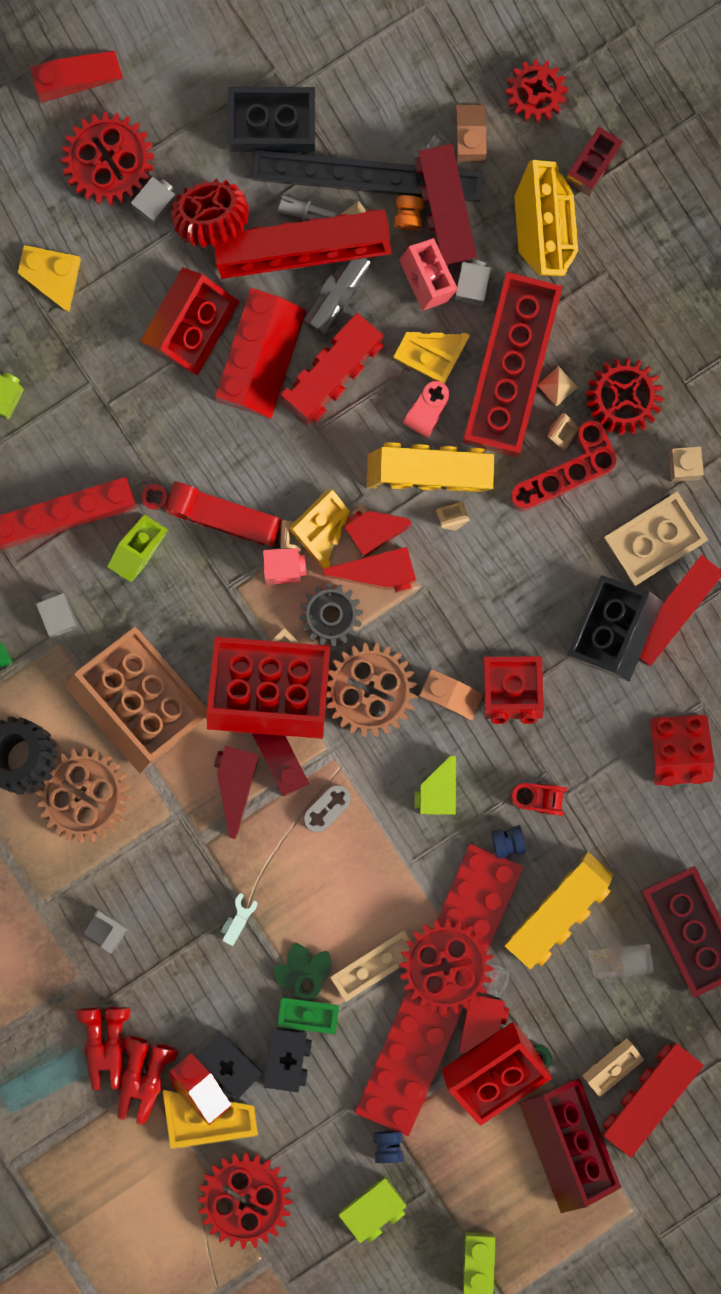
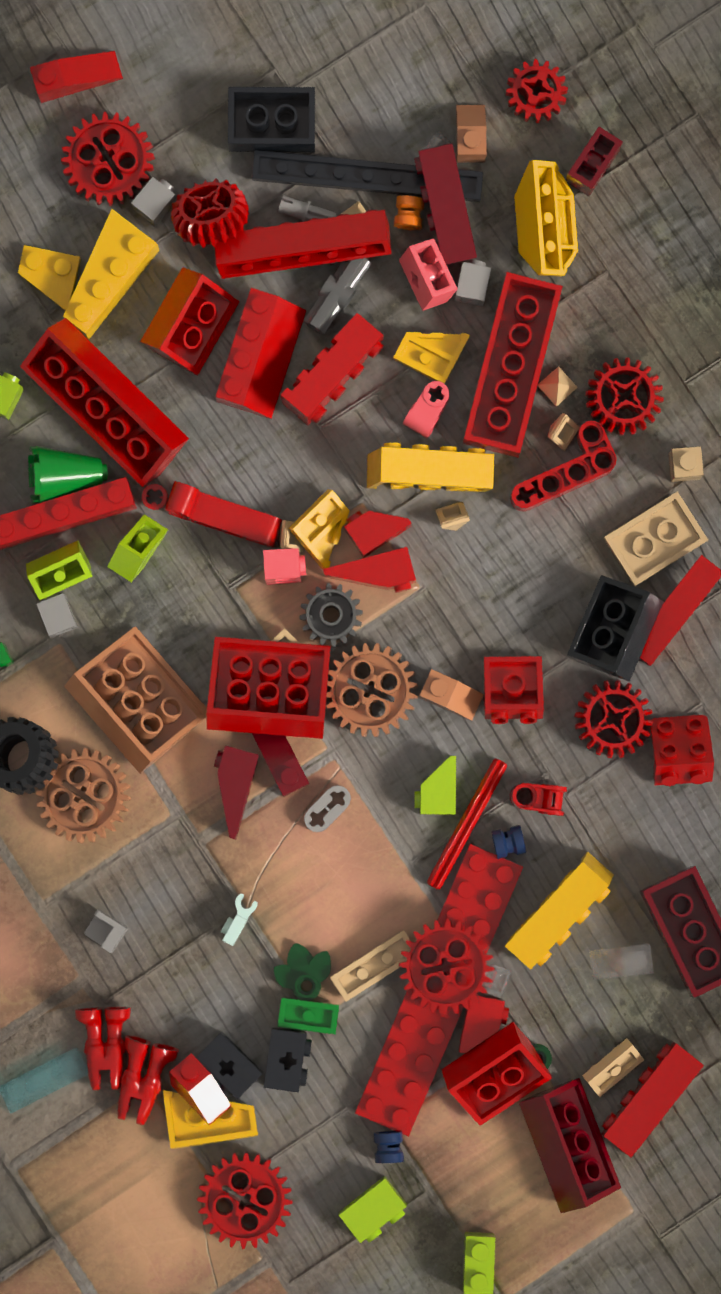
none -> red brick [20,318,189,487]
none -> lime brick [26,540,92,600]
none -> green cone [28,446,108,504]
none -> yellow wedge [63,209,160,340]
none -> red axle [427,758,507,890]
none -> red gear [574,680,653,758]

